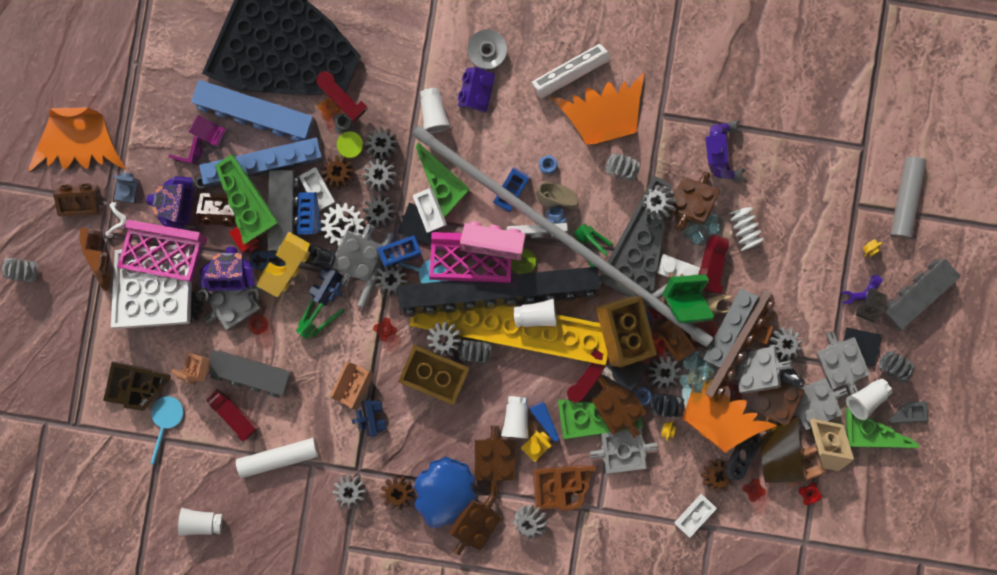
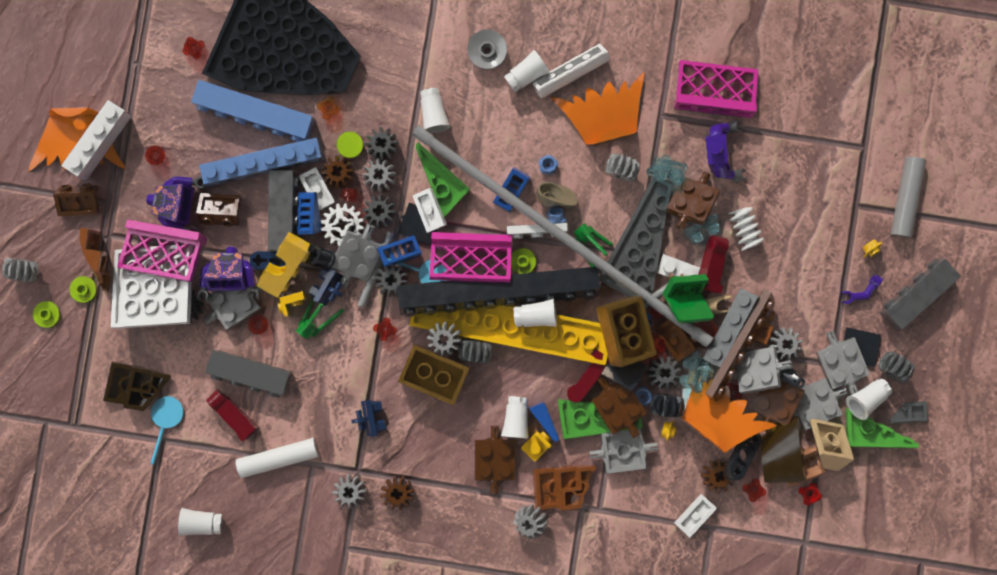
white piece [105,202,127,238] -> none
sand blue bracket [114,172,140,203] -> none
magenta bracket [168,136,203,165] -> none
nougat bracket [171,351,210,385] -> none
magenta bracket [188,115,226,146] -> none
bright green wing [215,154,278,244] -> none
red brick [229,227,262,254] -> none
dark red leg [317,71,369,123] -> none
nougat bracket [330,361,374,410] -> none
dark grey plate [333,114,354,134] -> none
blue piece [414,456,477,528] -> none
reddish brown plate [449,493,503,555] -> none
dark purple bracket [458,67,495,113] -> none
bright pink slope [460,221,525,261] -> none
light grey gear [642,186,677,220] -> none
clear smoke bracket [856,288,888,323] -> none
none -> lime piece [33,301,61,328]
none -> white brick [61,100,131,182]
none -> lime piece [70,276,97,303]
none -> clear red plate [145,145,166,165]
none -> clear red plate [182,37,205,59]
none -> yellow bracket [278,291,307,317]
none -> clear red plate [340,188,360,202]
none -> white plant [504,50,550,92]
none -> clear light blue hips [646,155,688,186]
none -> dark pink fence [674,60,758,118]

